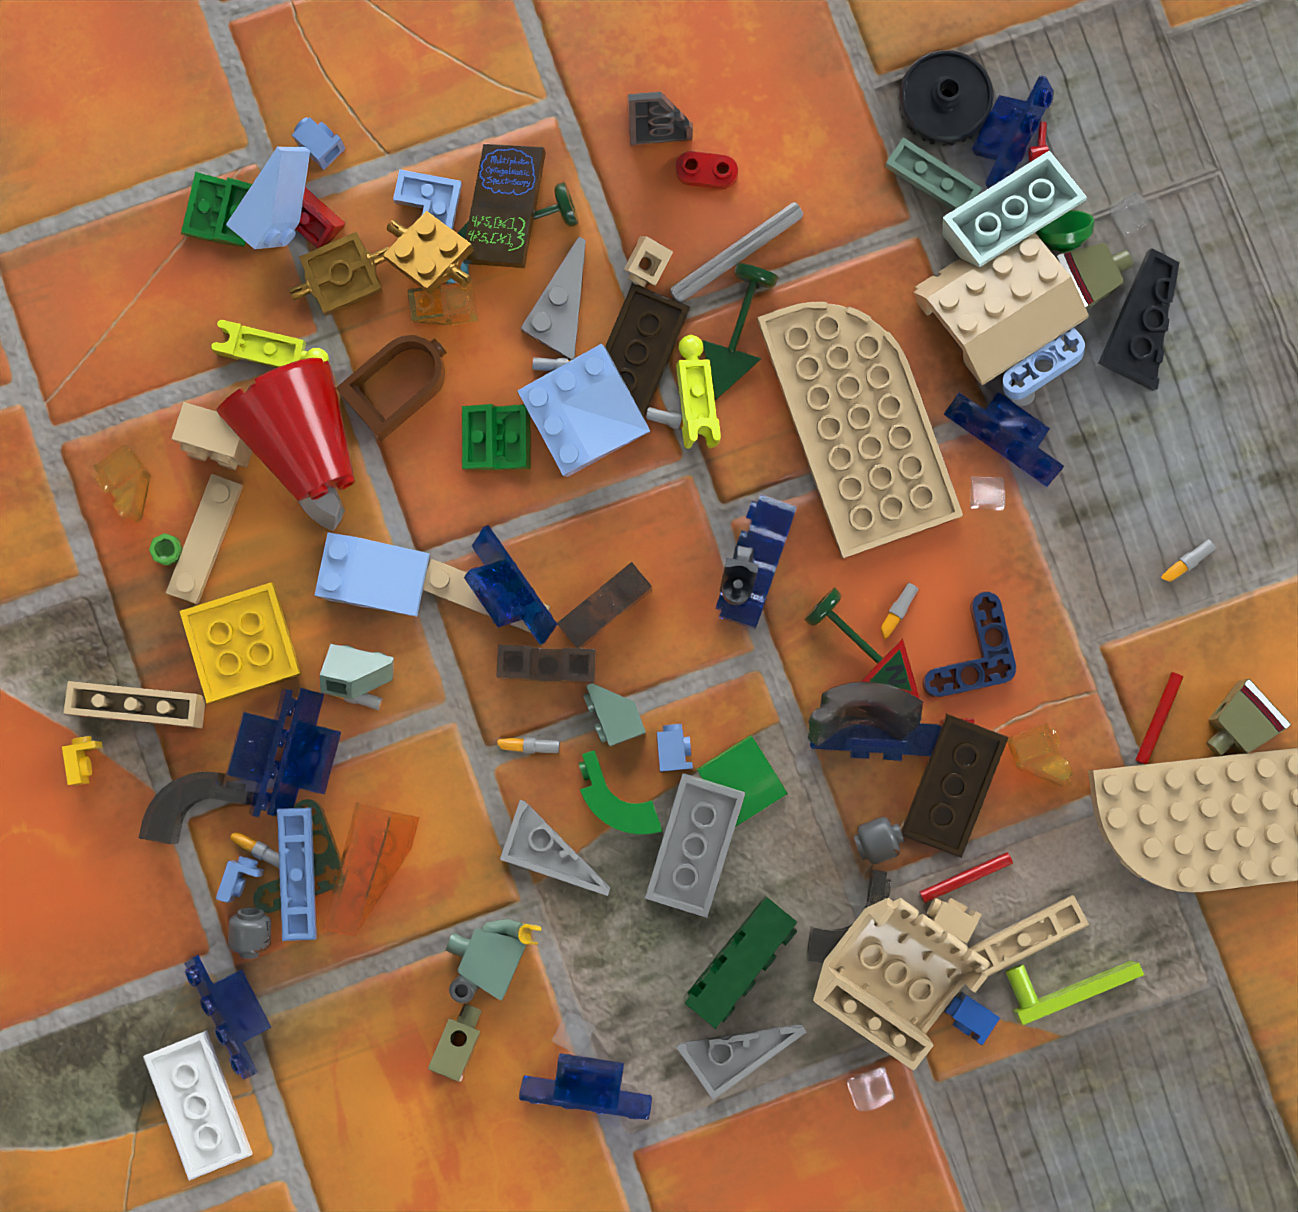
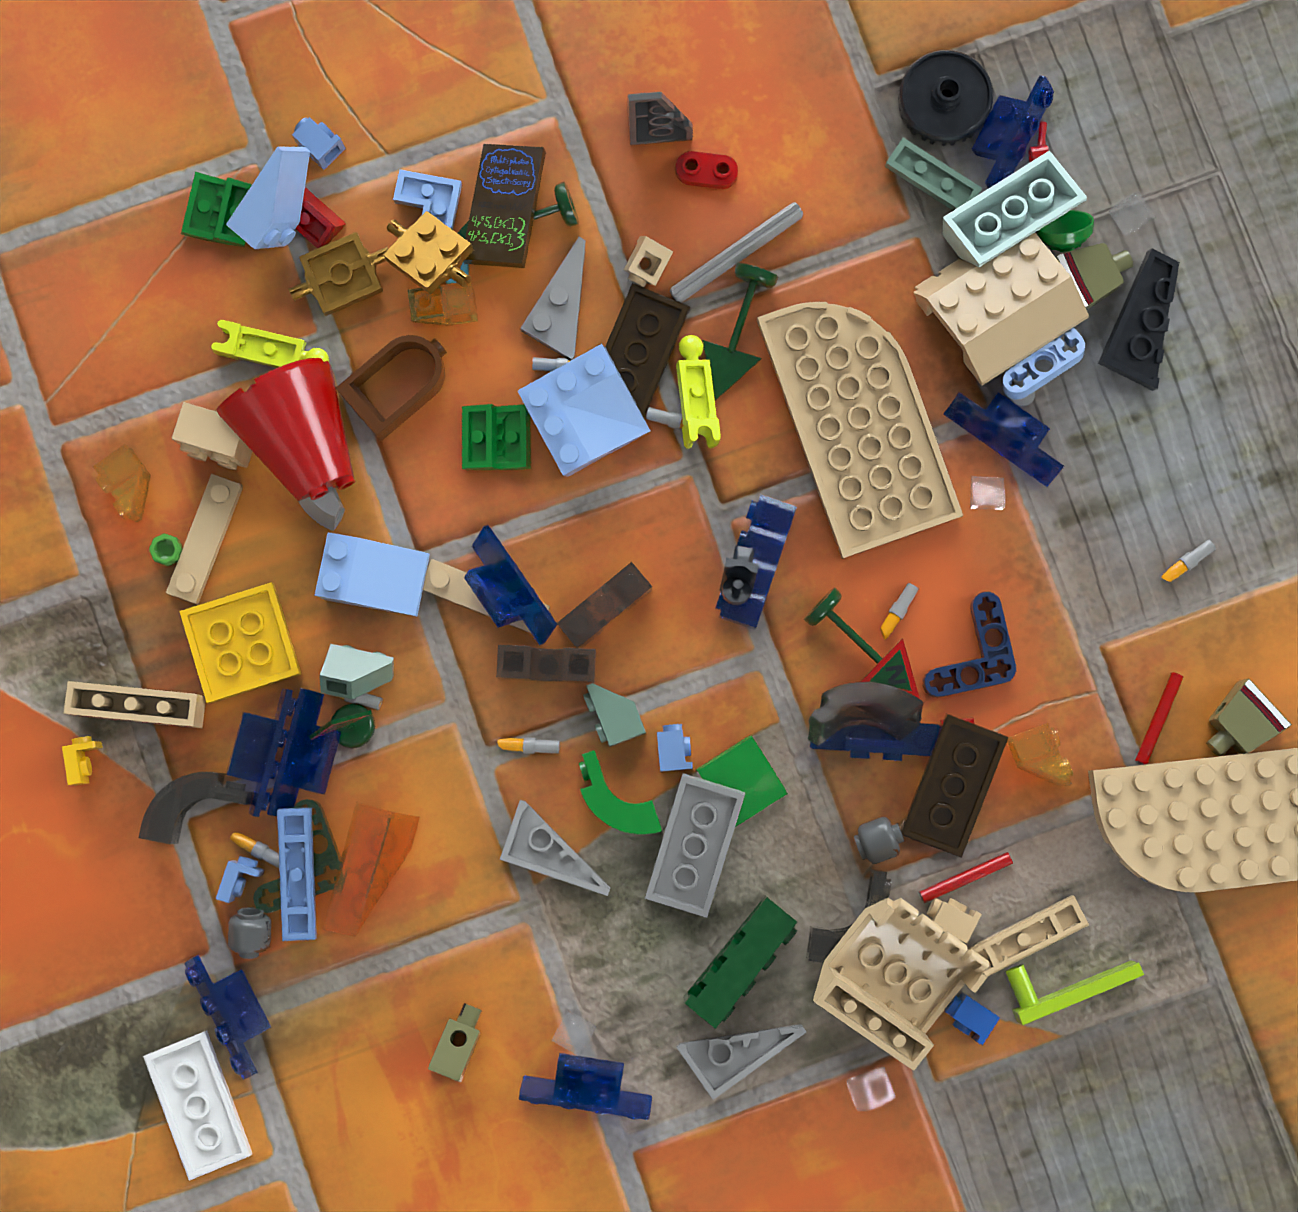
sand green torso [445,918,541,1003] -> none
none -> dark green piece [309,704,376,749]

